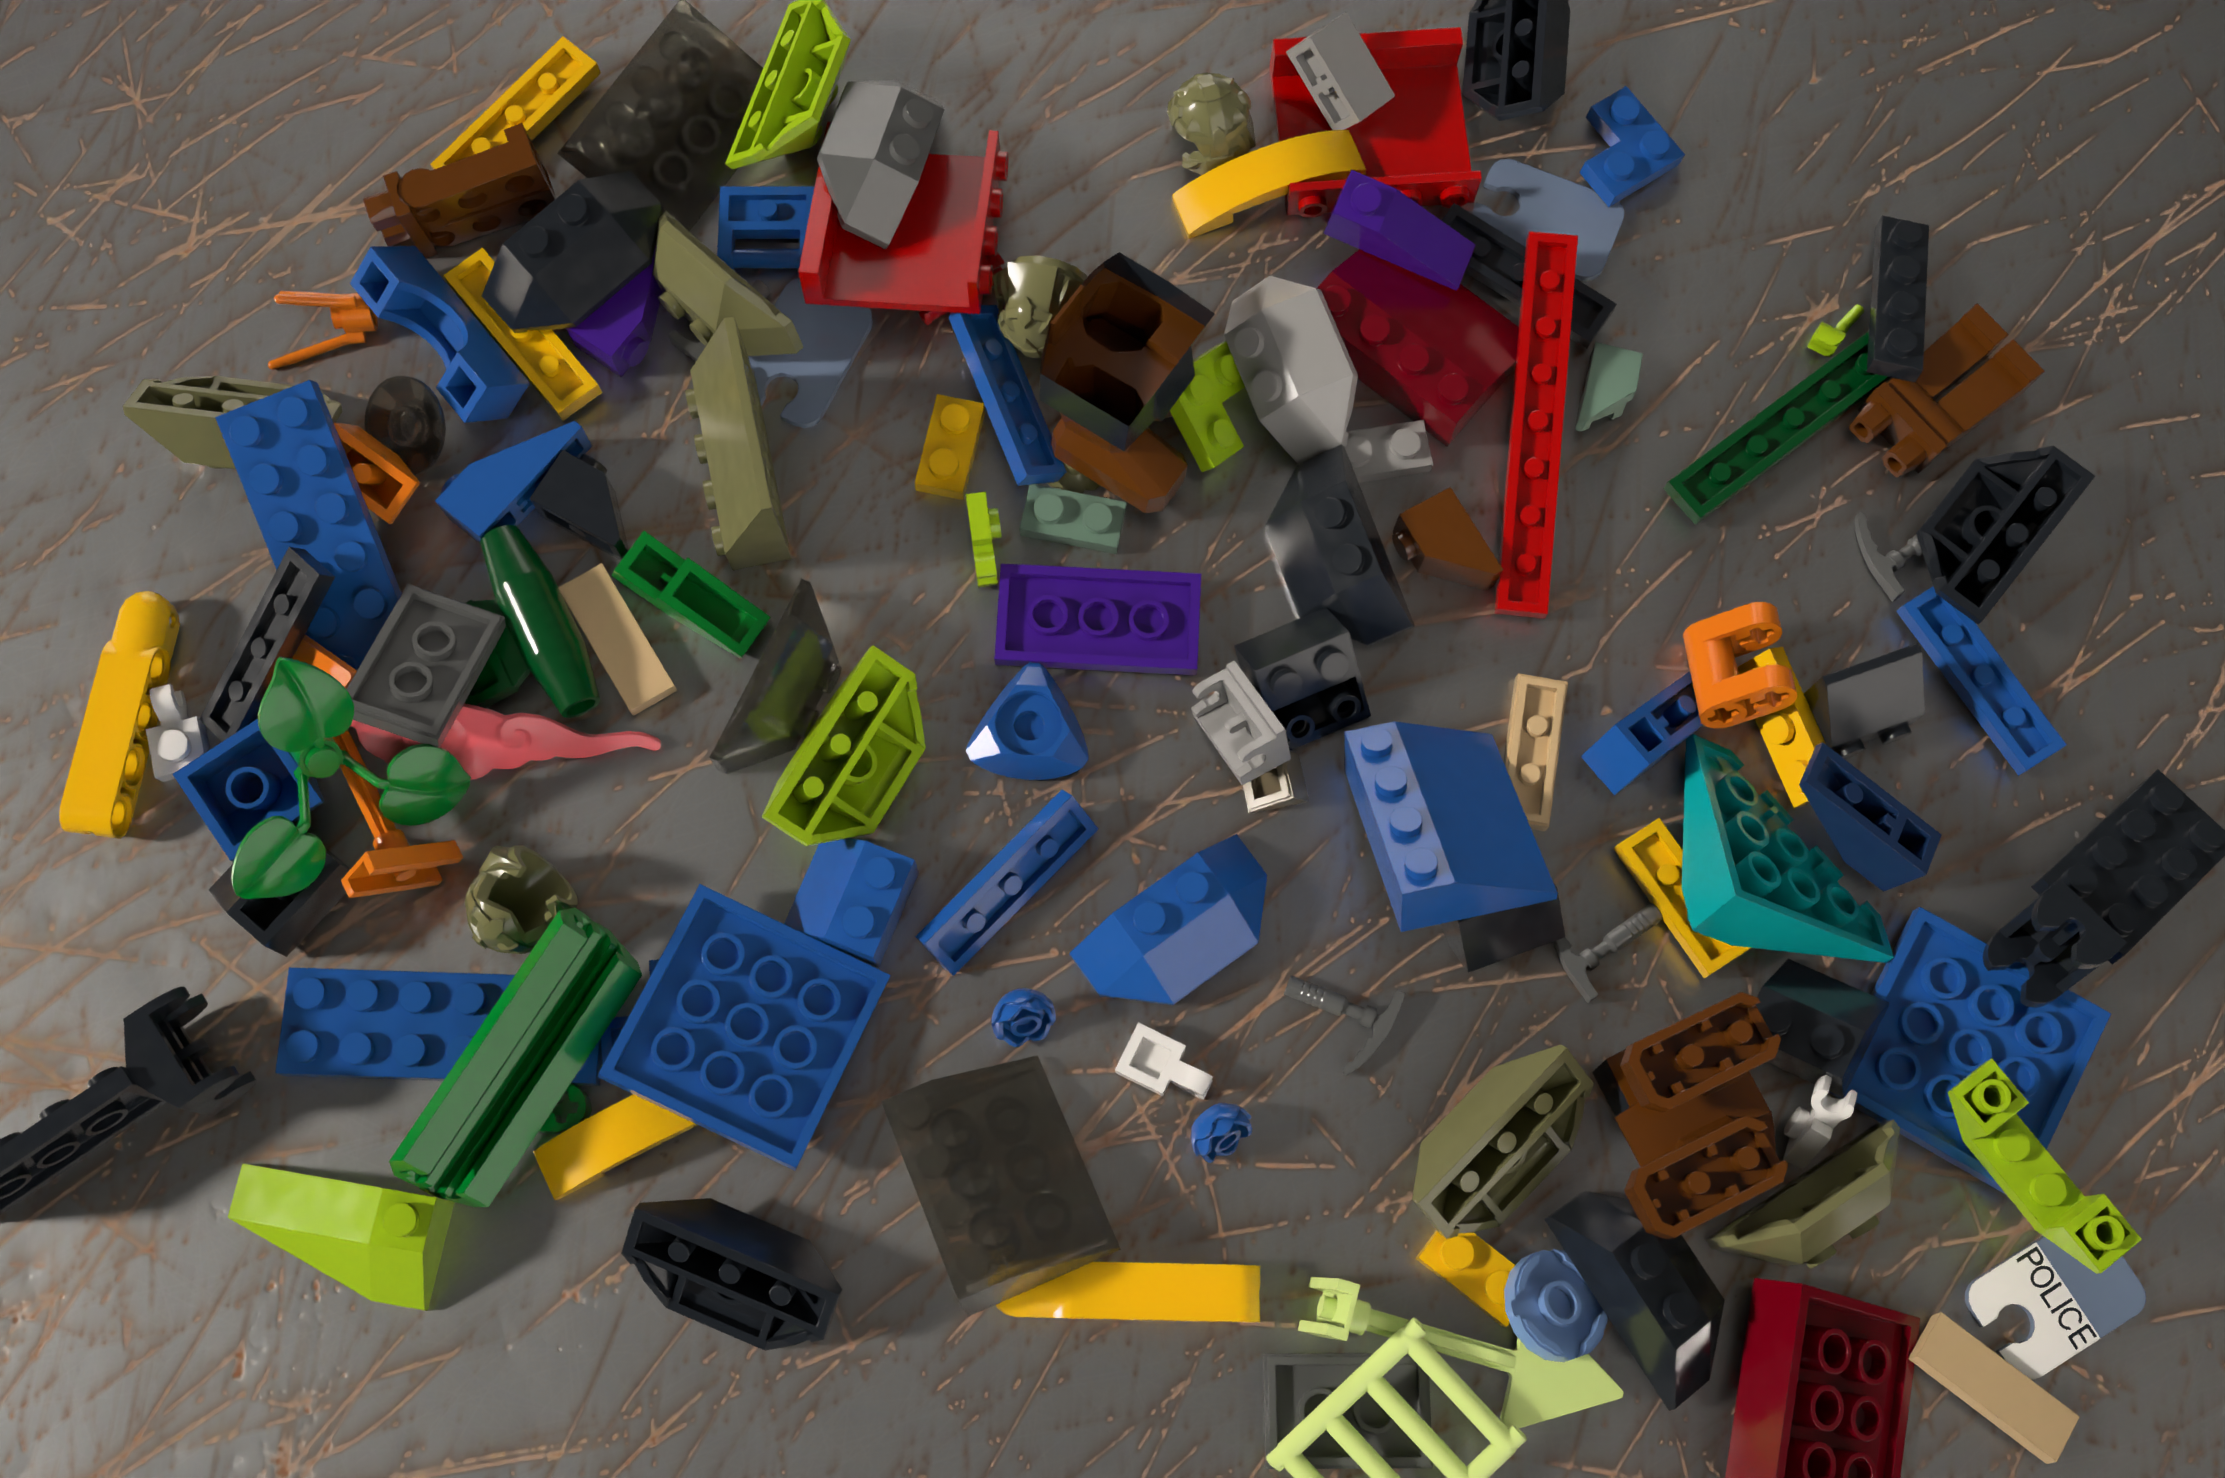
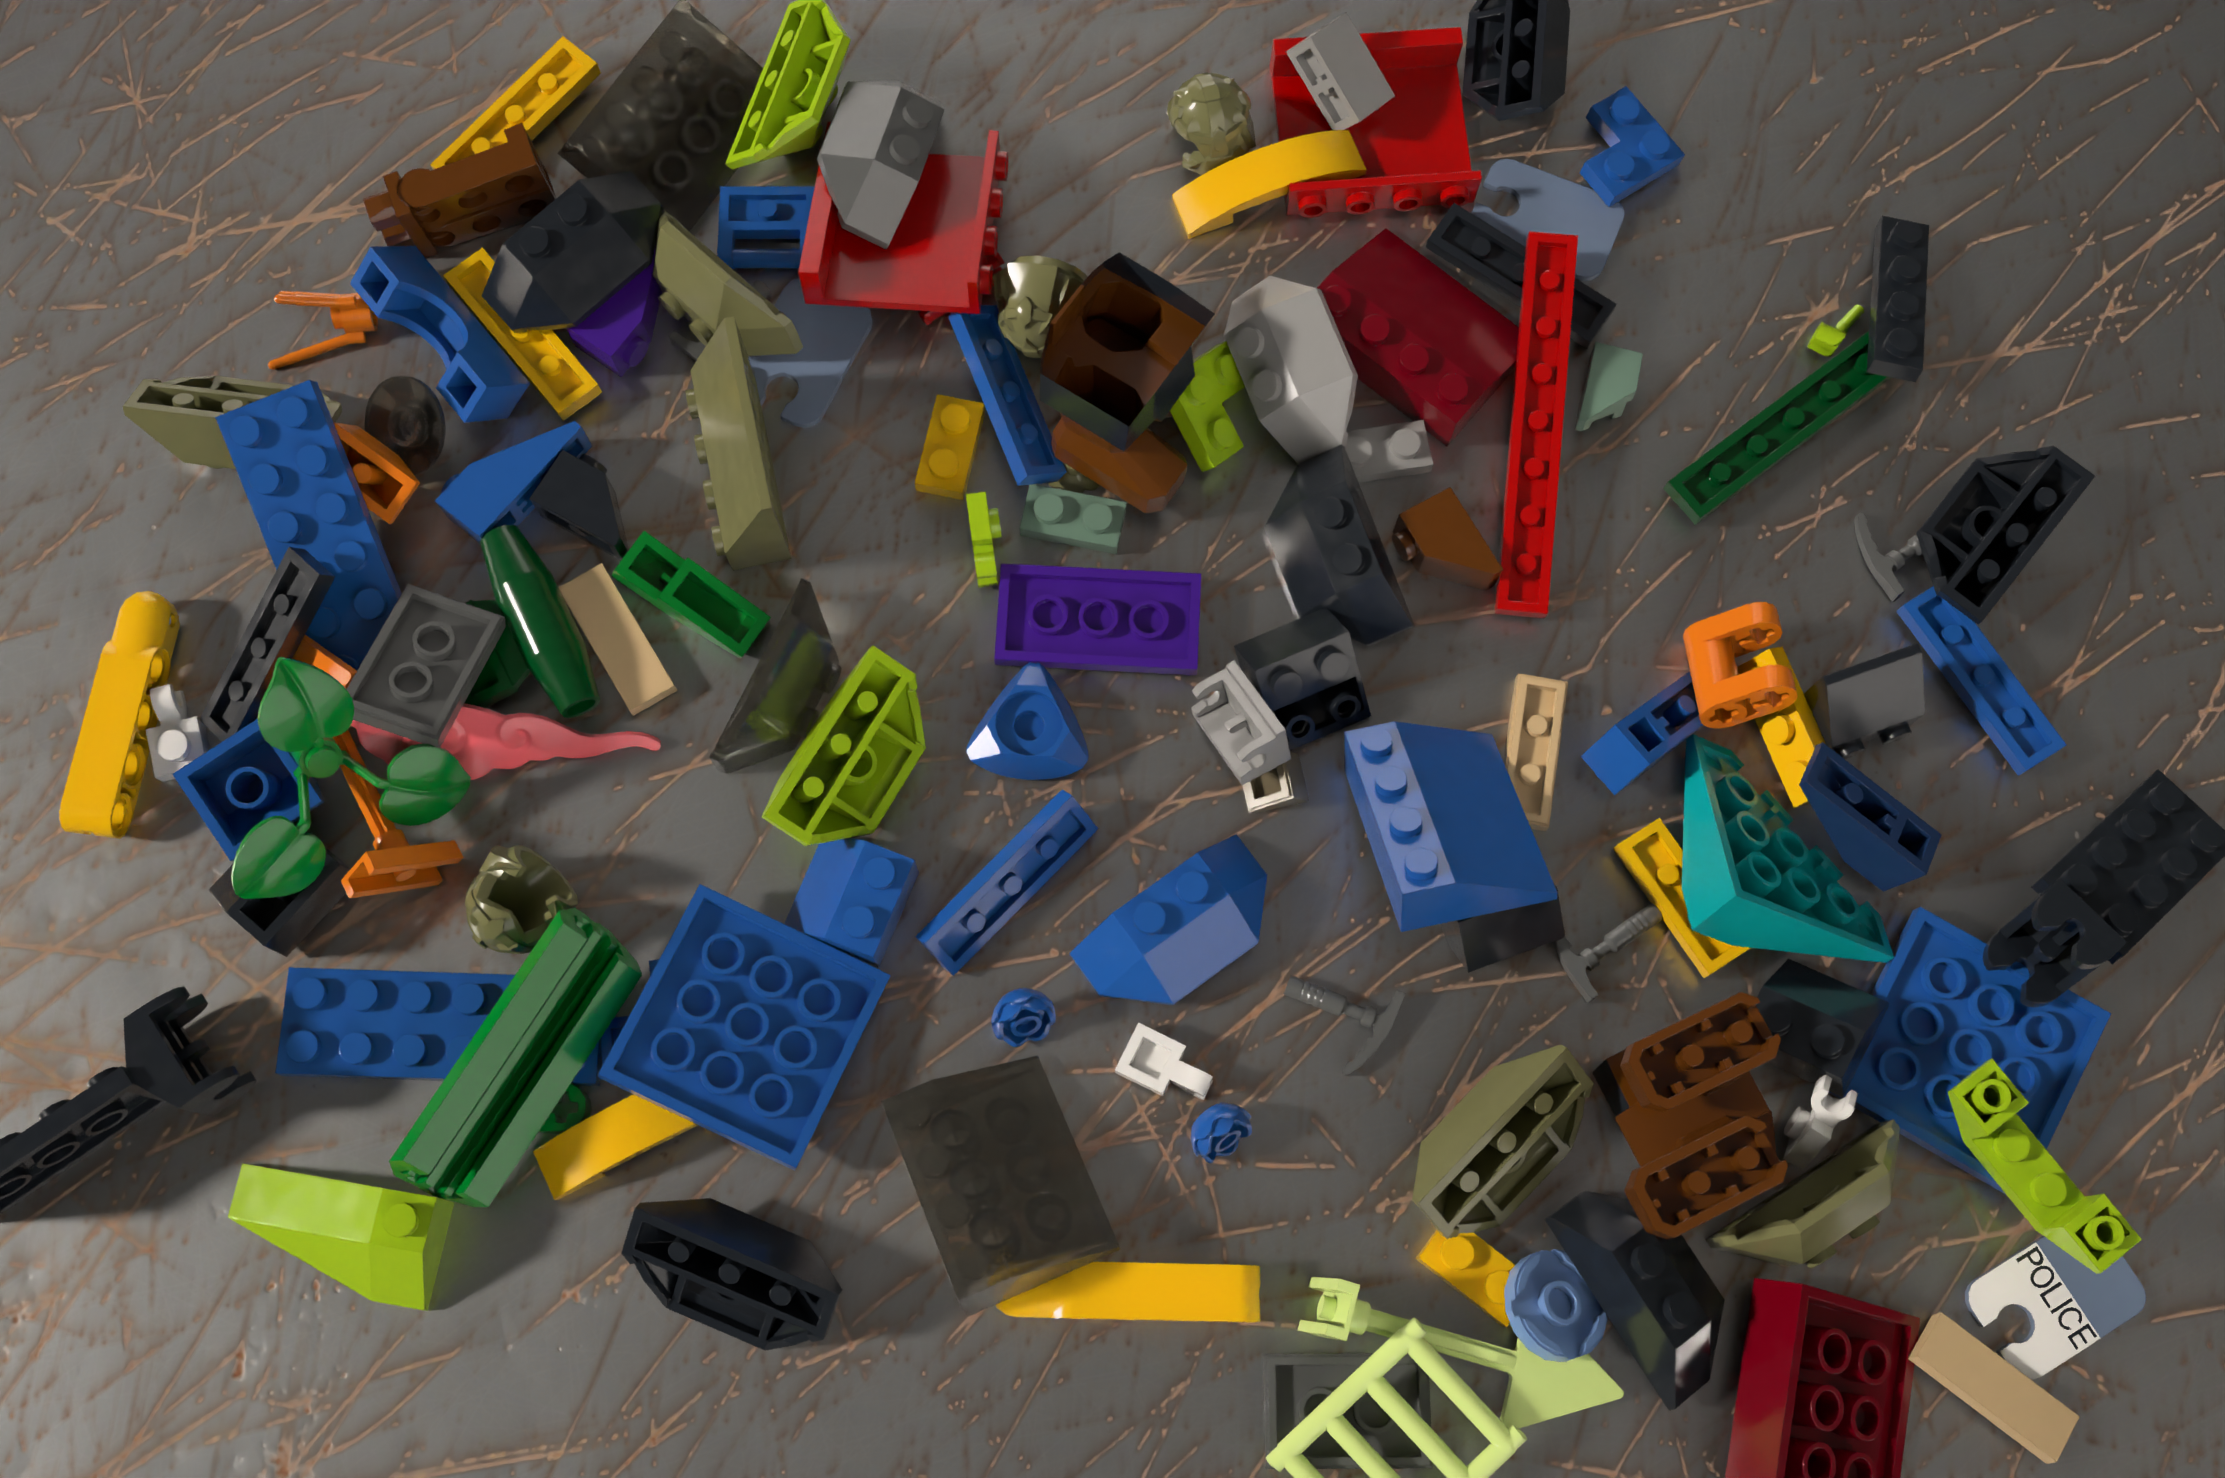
dark purple slope [1323,169,1476,290] -> none
reddish brown hips [1849,303,2045,478] -> none

